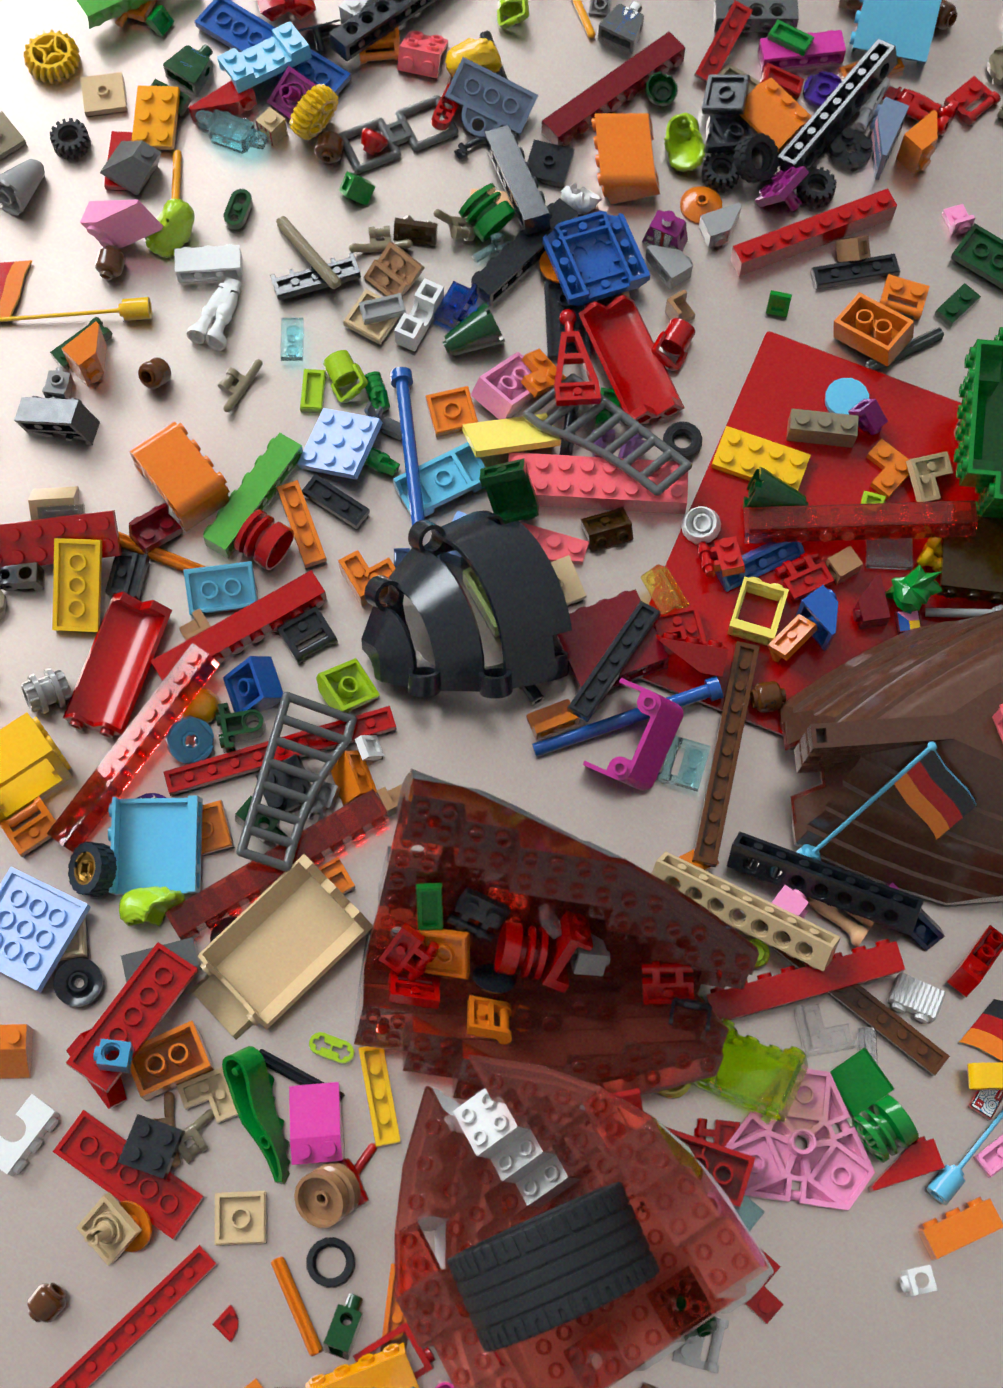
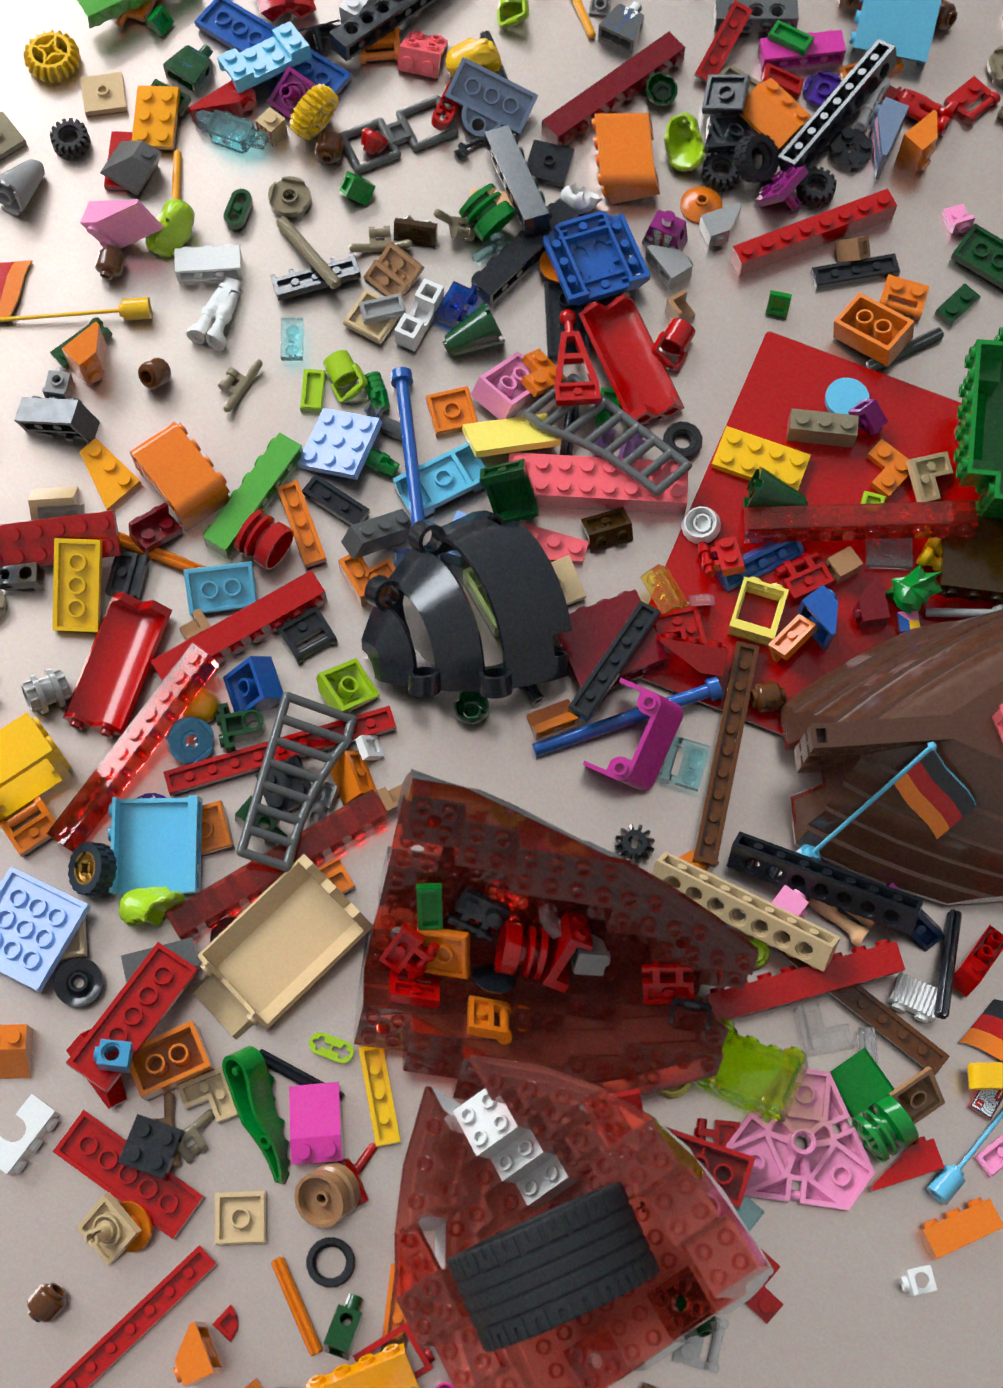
none -> light orange wing [79,438,141,510]
none -> orange slope [173,1321,224,1386]
none -> dark tan plate [268,176,311,218]
none -> dark grey brick [341,509,412,560]
none -> dark green hair [454,691,489,724]
none -> black gear [614,824,655,865]
none -> clear tile [689,594,715,606]
none -> medium nougat slope [884,1066,945,1124]
none -> black axle [934,909,962,1020]

